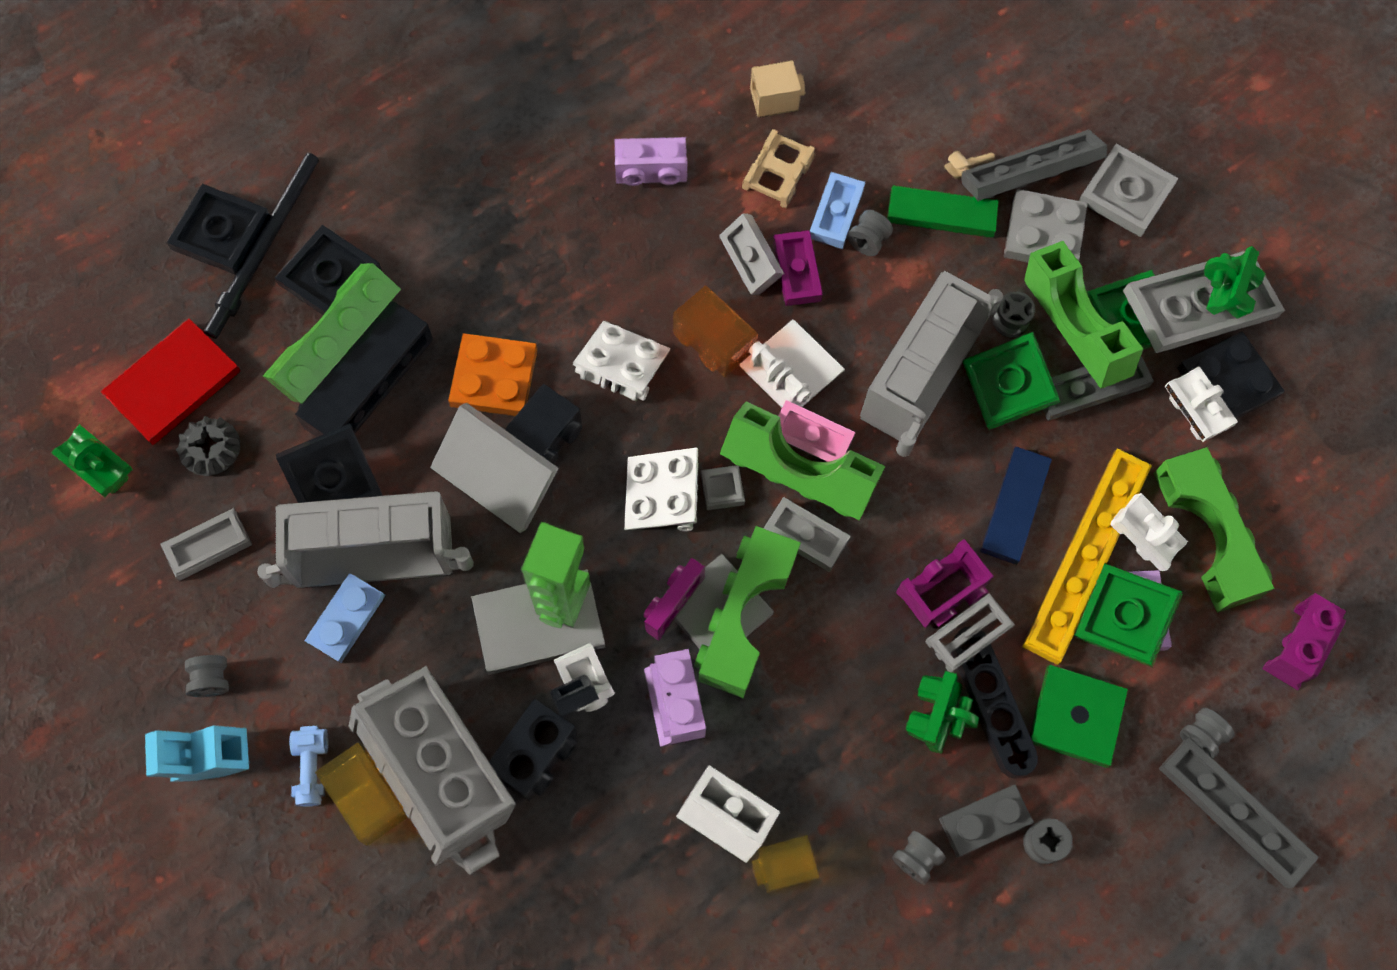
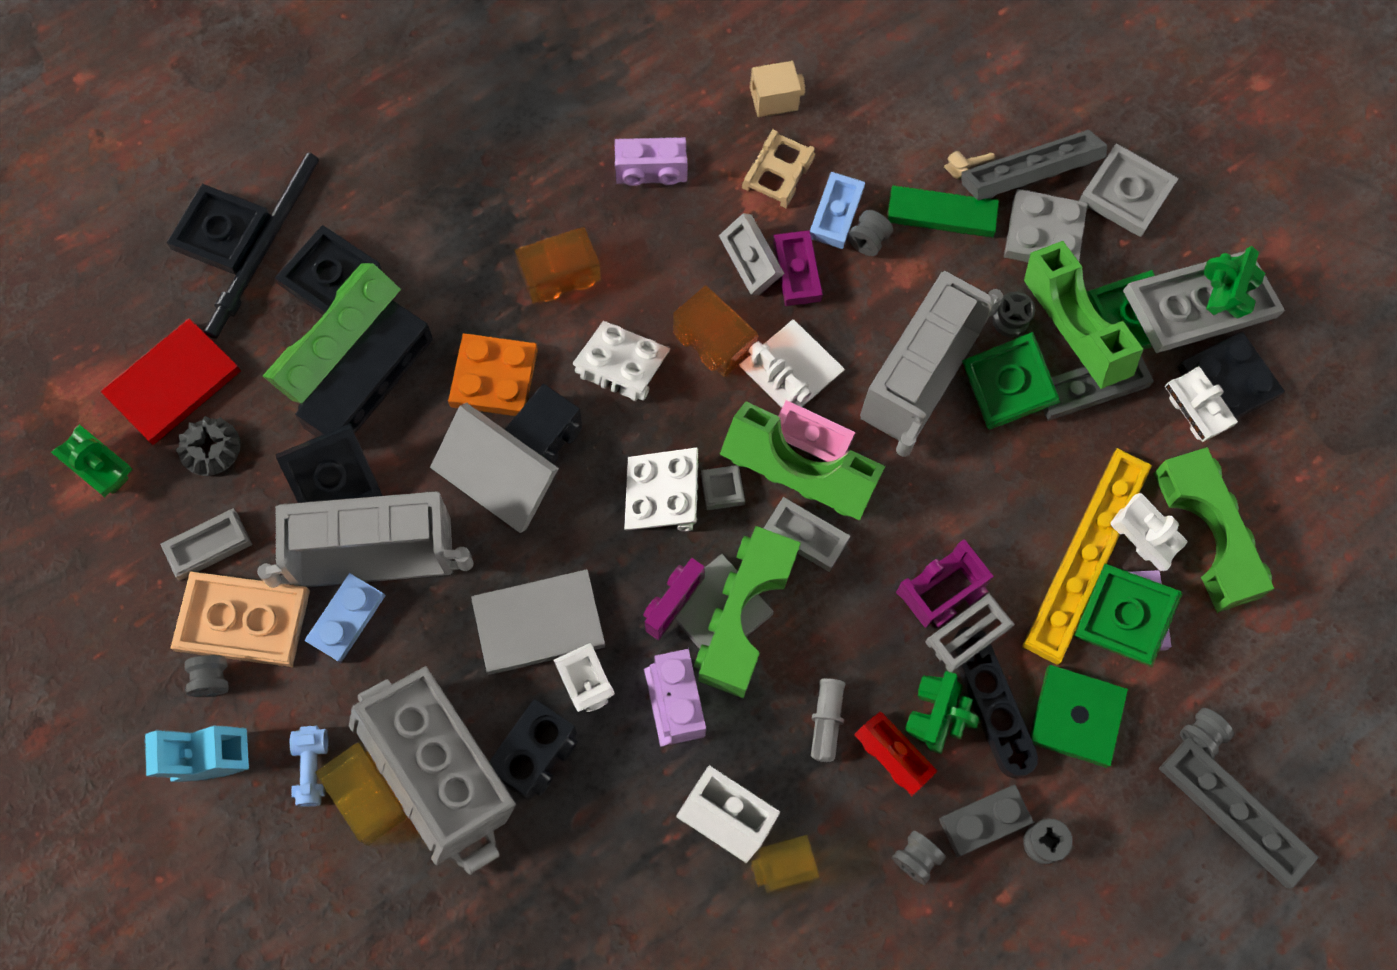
bright green arch [521,522,591,628] -> none
black tile [550,675,599,717] -> none
dark blue tile [980,446,1052,565] -> none
magenta window [1262,593,1346,690] -> none
none -> light nougat tile [171,572,310,667]
none -> clear orange brick [515,226,601,304]
none -> light grey axle [811,678,845,762]
none -> red plate [854,711,938,796]

